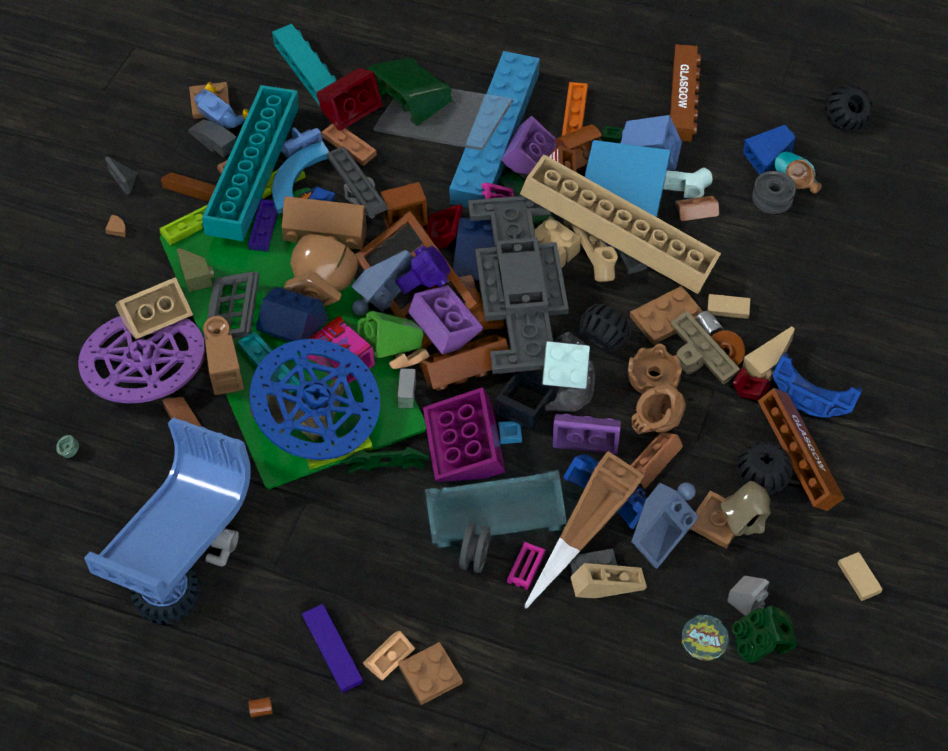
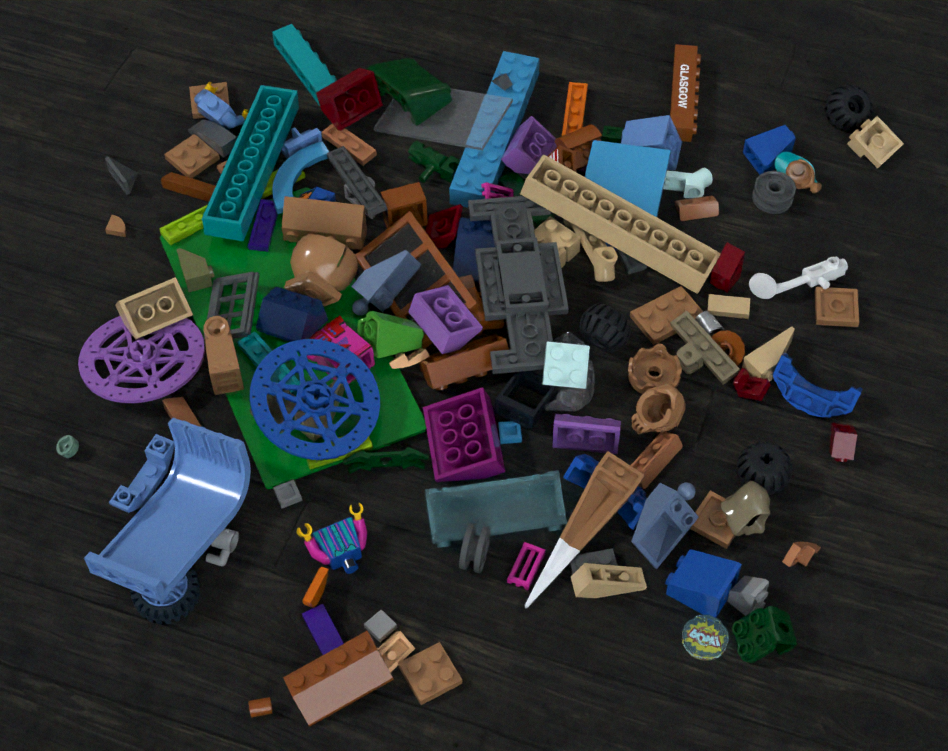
dark purple piece [395,245,451,295] -> none
light grey piece [398,369,416,408] -> none
dark orange brick [758,388,845,511] -> none
tan tile [838,552,882,601] -> none
none -> medium blue slope [109,434,175,513]
none -> medium nougat plate [164,134,220,178]
none -> light grey tile [273,479,302,509]
none -> slope [283,631,394,726]
none -> torso [297,503,367,574]
none -> orange tile [303,567,329,608]
none -> light grey tile [364,610,397,642]
none -> dark green piece [408,140,460,183]
none -> dark grey piece [492,73,513,91]
none -> blue slope [665,549,742,621]
none -> dark red slope [710,242,745,293]
none -> white piece [749,256,848,299]
none -> nougat slope [782,542,821,567]
none -> medium nougat plate [815,287,859,327]
none -> slope [830,423,857,462]
none -> tan plate [847,116,904,168]

